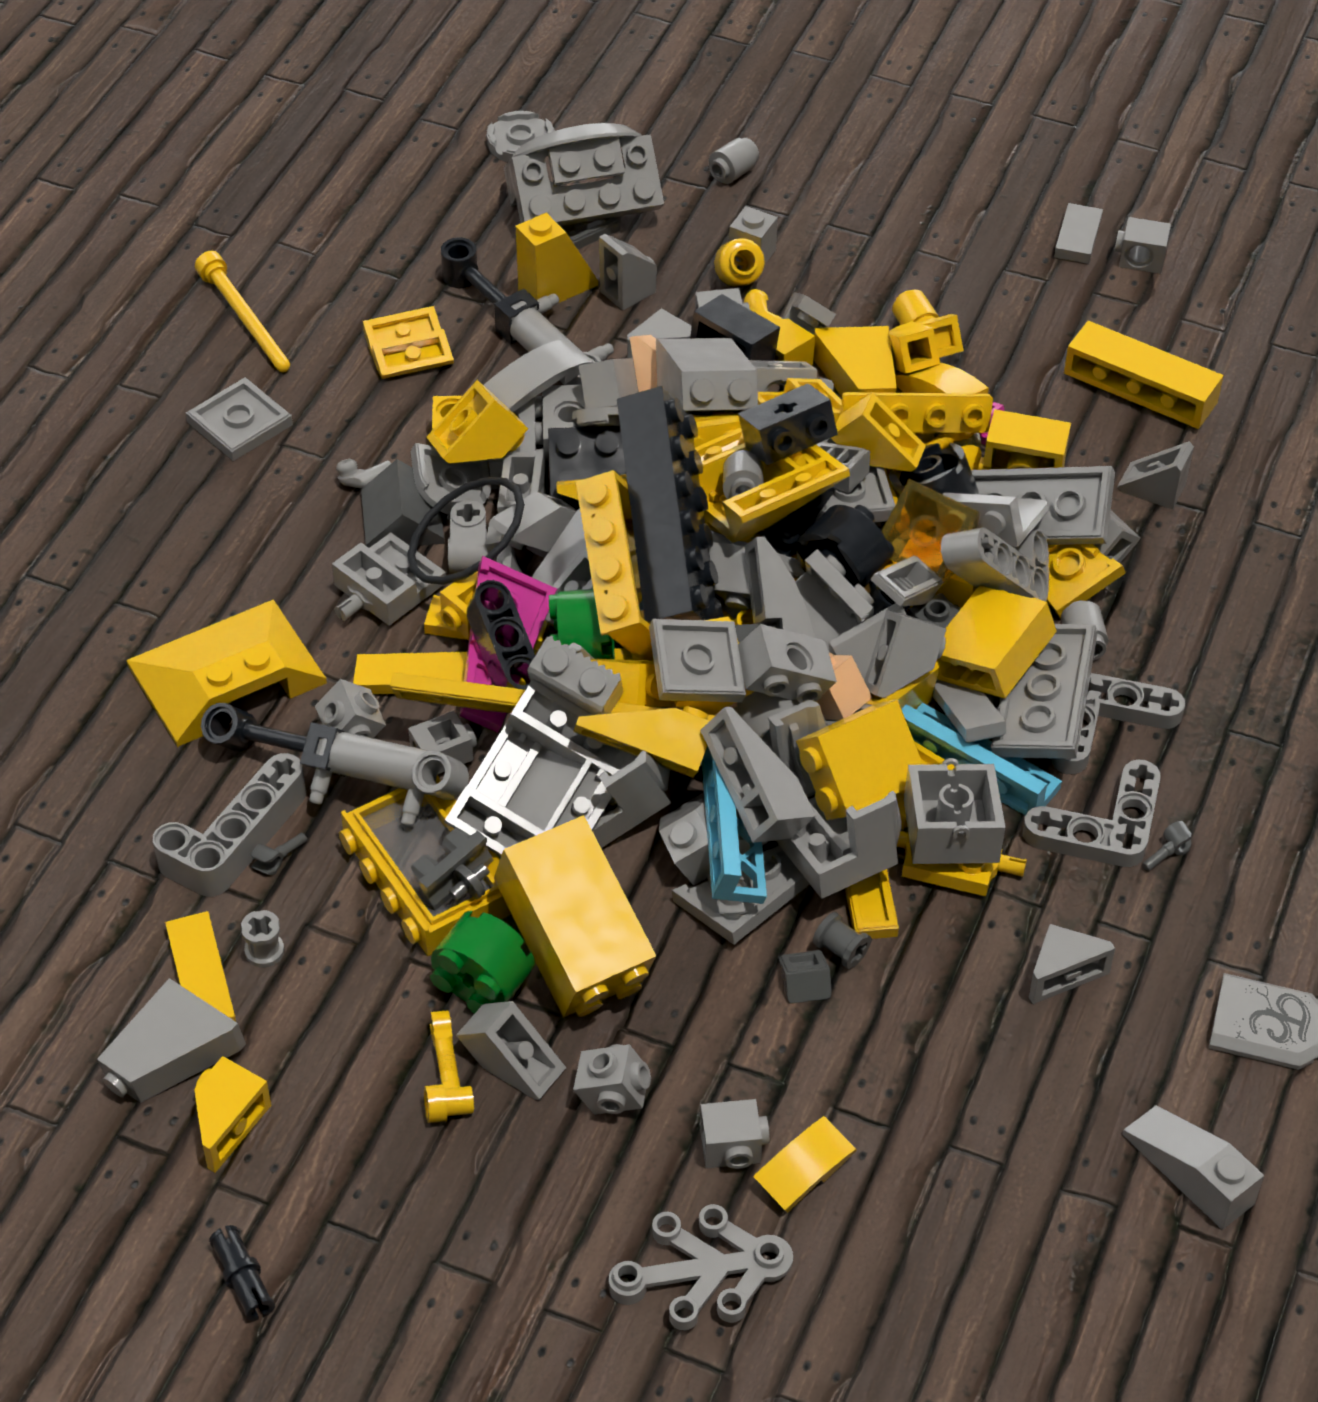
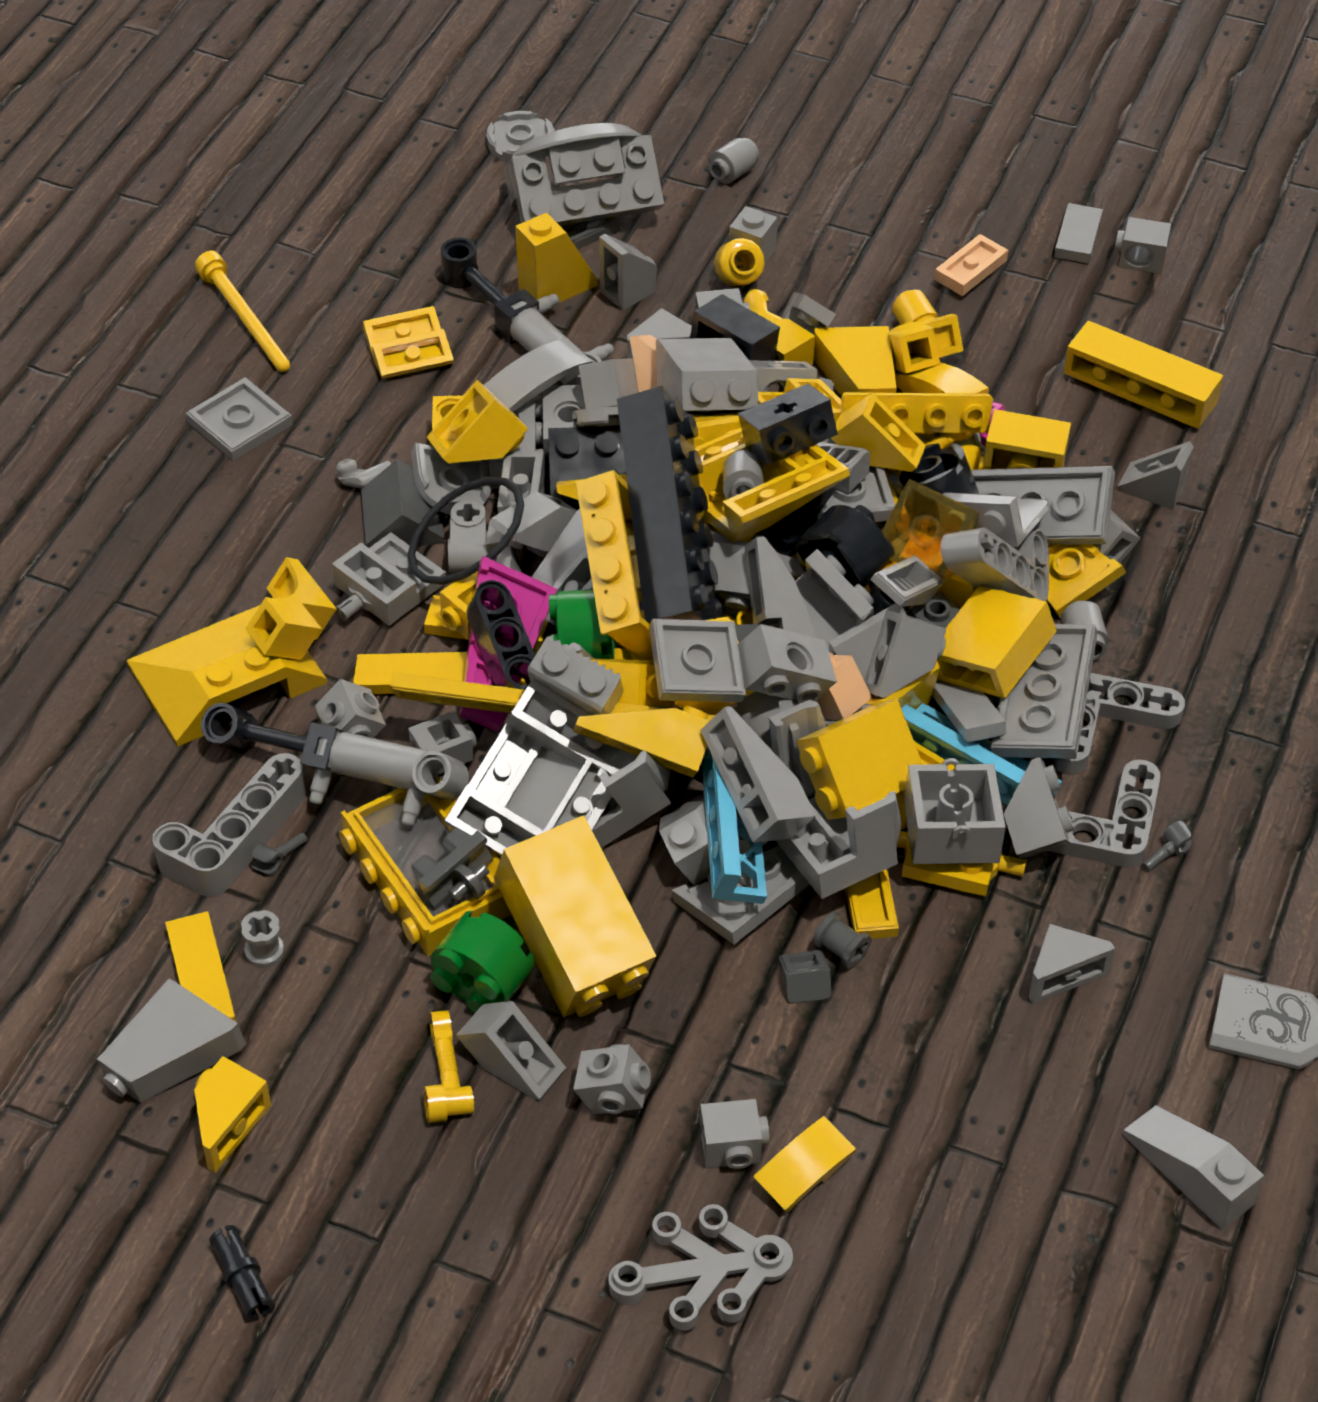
none -> yellow arch [245,557,337,660]
none -> light nougat plate [934,234,1008,296]
none -> light grey slope [1004,757,1074,859]

